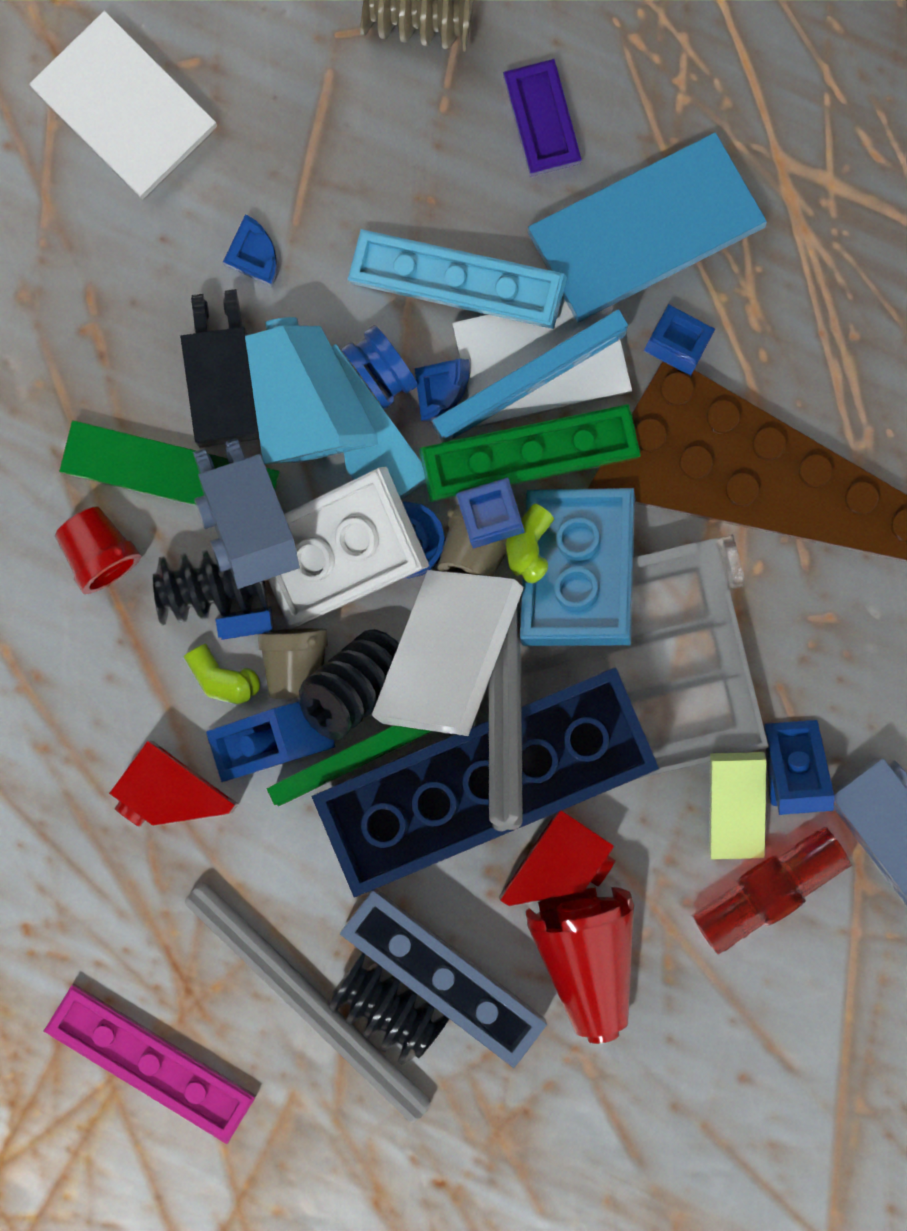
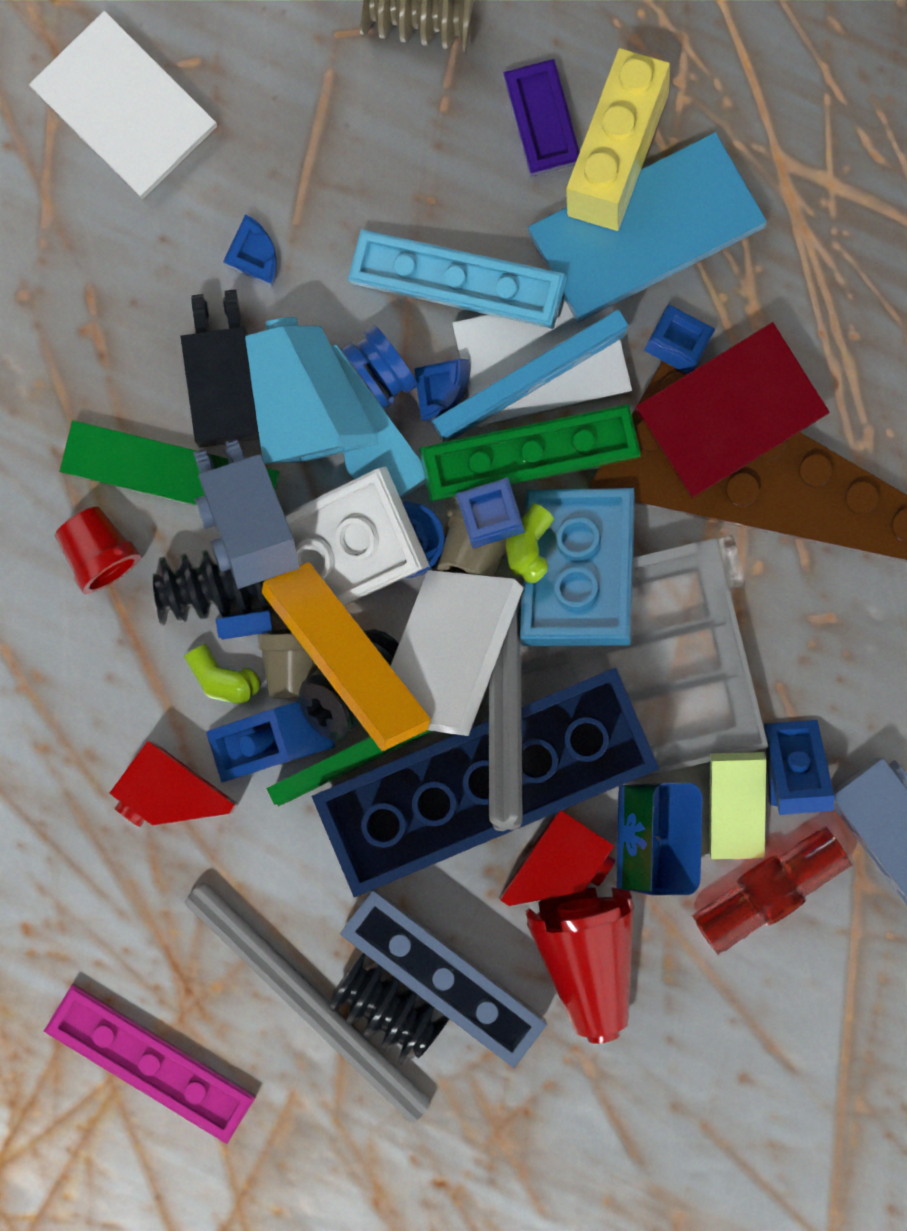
none -> light orange tile [261,562,431,751]
none -> light yellow brick [566,48,670,231]
none -> blue piece [616,783,702,896]
none -> dark red tile [634,322,830,499]

